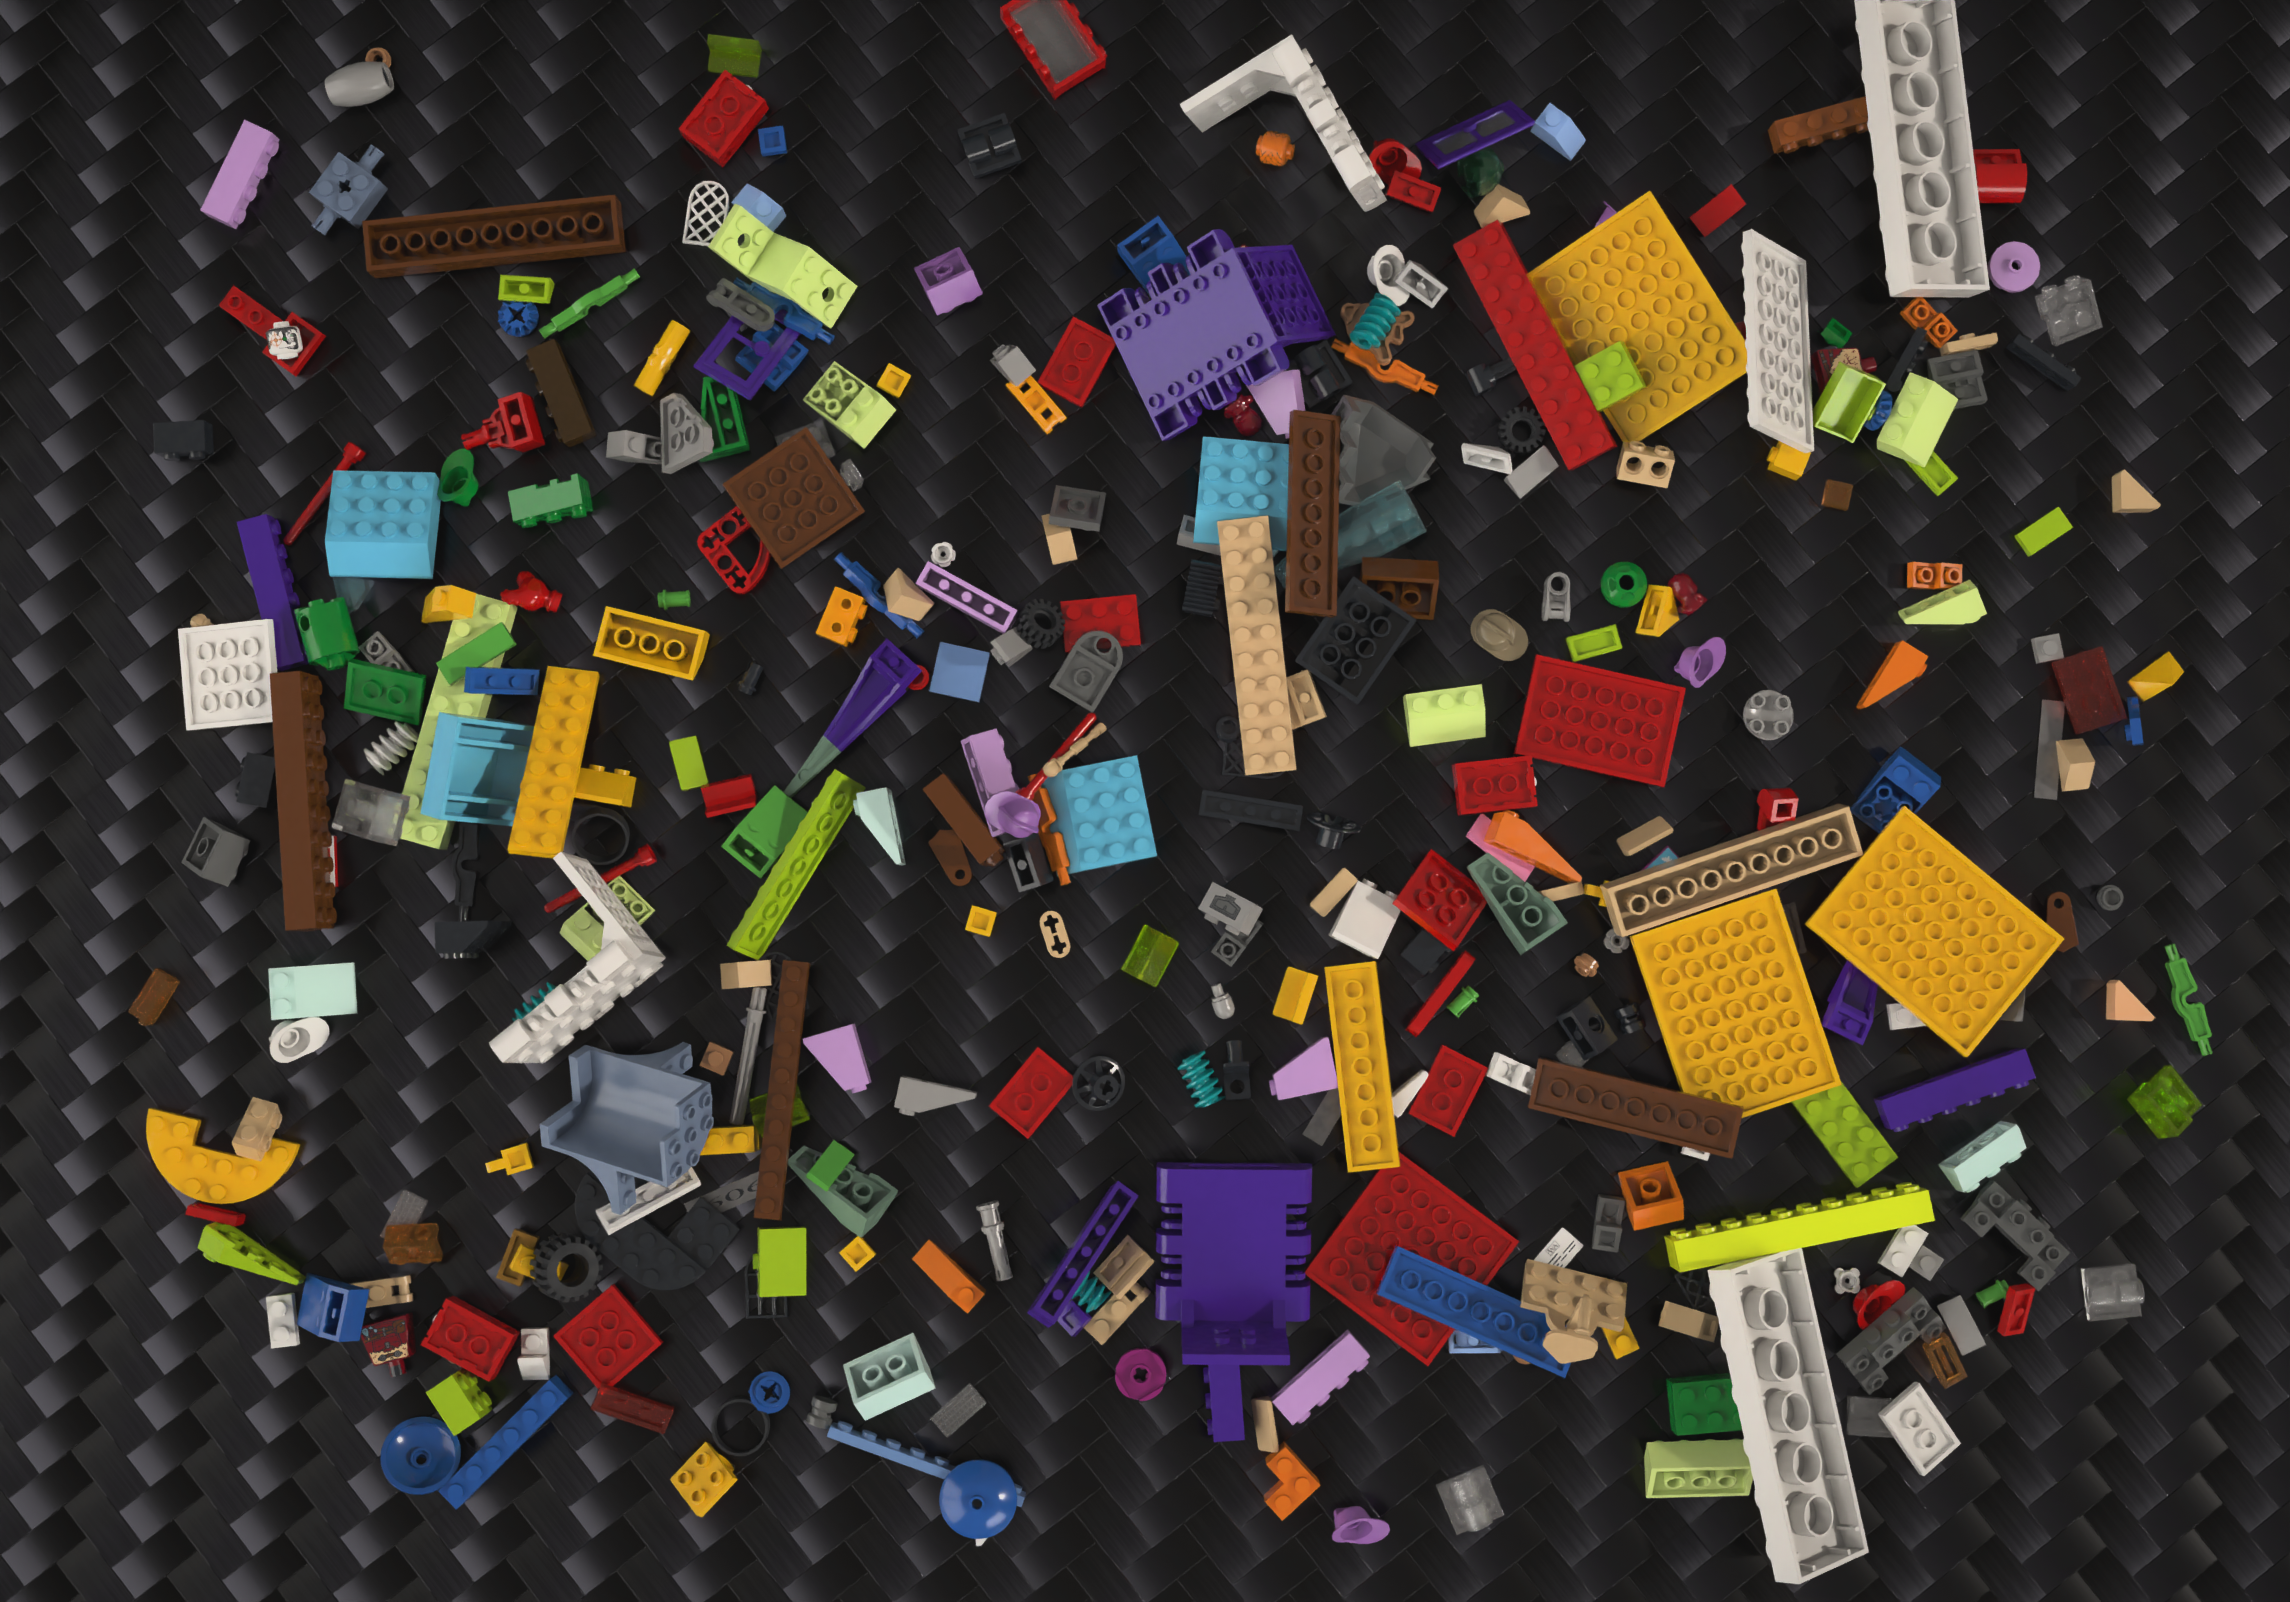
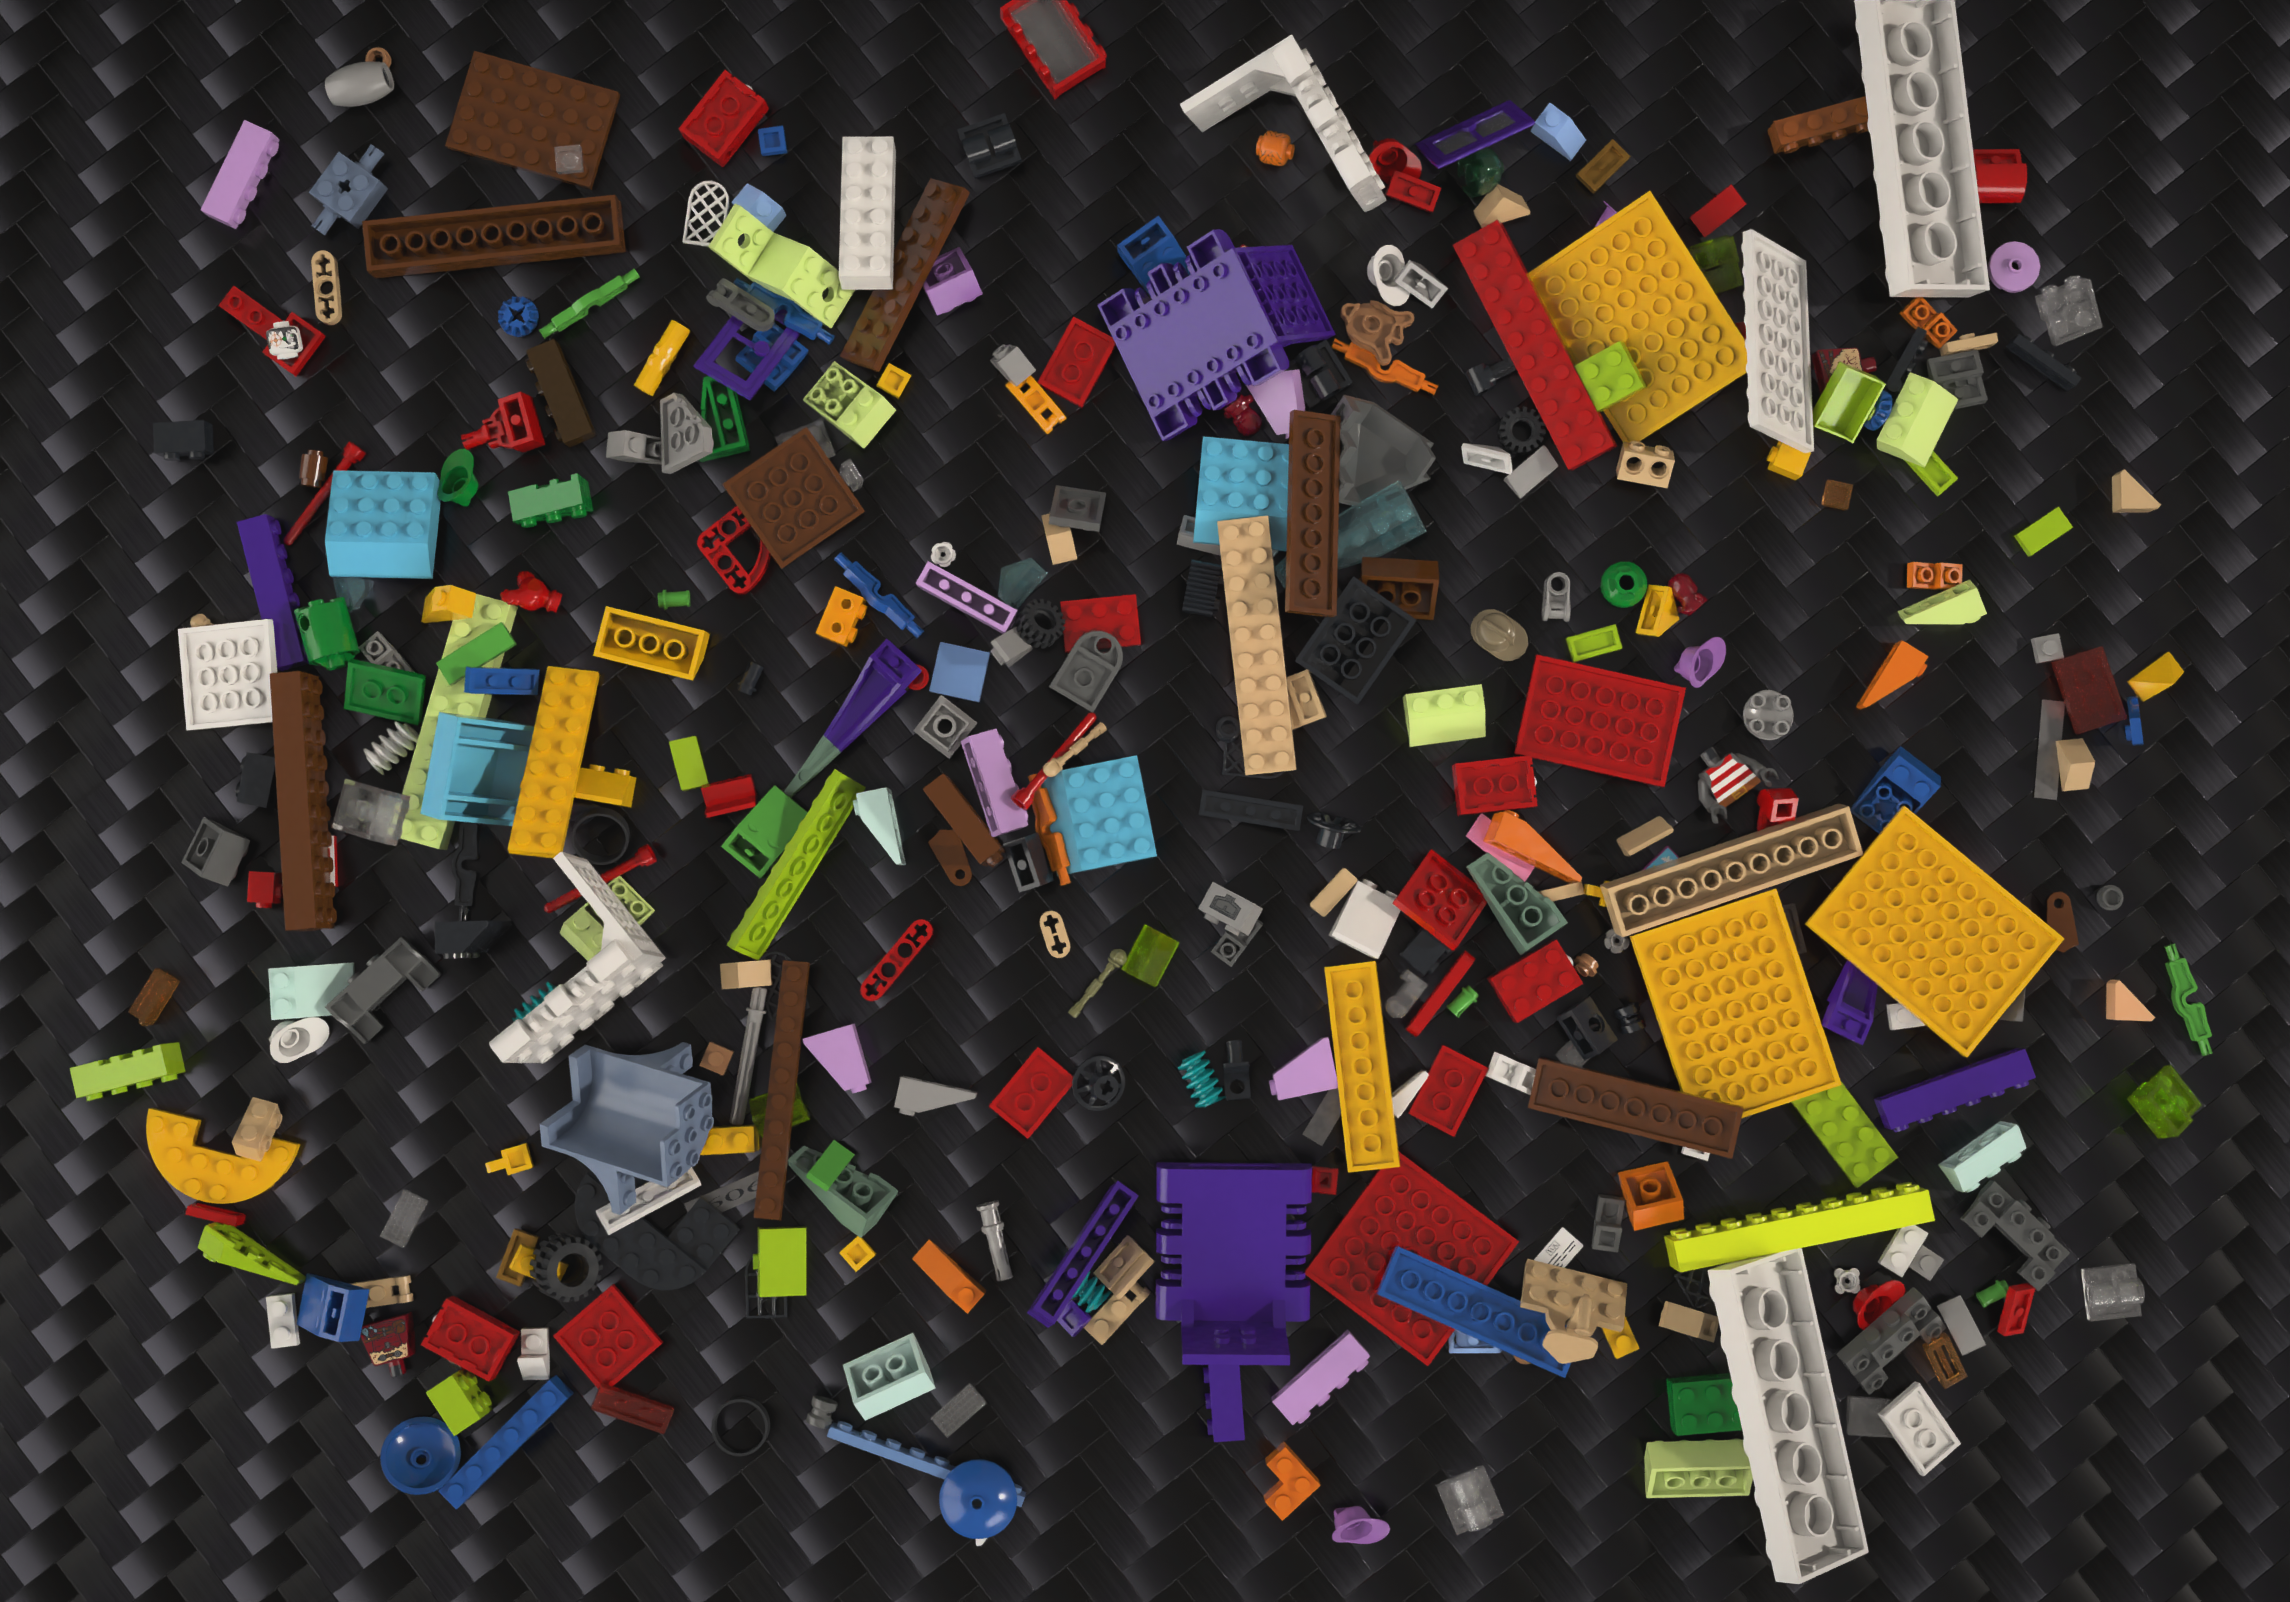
clear orange bracket [383,1223,443,1265] -> none
lime slope [498,275,554,304] -> none
yellow plate [670,1442,738,1517] -> none
clear neon green panel [707,34,762,78] -> none
blue gear [748,1372,790,1414] -> none
tan slope [883,568,935,621] -> none
yellow plate [965,905,997,937] -> none
medium lavender piece [984,791,1041,838] -> none
magenta plate [1115,1348,1166,1401] -> none
light grey cylinder [1211,983,1235,1019] -> none
tan slope [1251,1396,1279,1453] -> none
yellow panel [1273,967,1318,1025] -> none
teal piece [1350,293,1401,350] -> none
green plate [1821,318,1852,349] -> none
none -> lime wedge [70,1042,186,1101]
none -> red brick [247,871,283,908]
none -> reddish brown brick [299,450,328,488]
none -> tan beam [311,250,342,325]
none -> dark grey bracket [325,937,442,1044]
none -> reddish brown plate [445,51,620,190]
none -> clear plate [554,145,584,174]
none -> white brick [839,137,896,290]
none -> reddish brown plate [840,178,970,372]
none -> red beam [860,919,933,1001]
none -> light grey piece [913,695,977,759]
none -> clear light blue slope [998,558,1047,610]
none -> olive piece [1068,949,1127,1018]
none -> red tile [1312,1166,1339,1195]
none -> clear leg [1385,969,1428,1018]
none -> red piece [1487,939,1583,1023]
none -> pearl gold plate [1576,139,1631,194]
none -> clear neon green brick [1687,235,1743,294]
none -> torso [1698,747,1779,823]

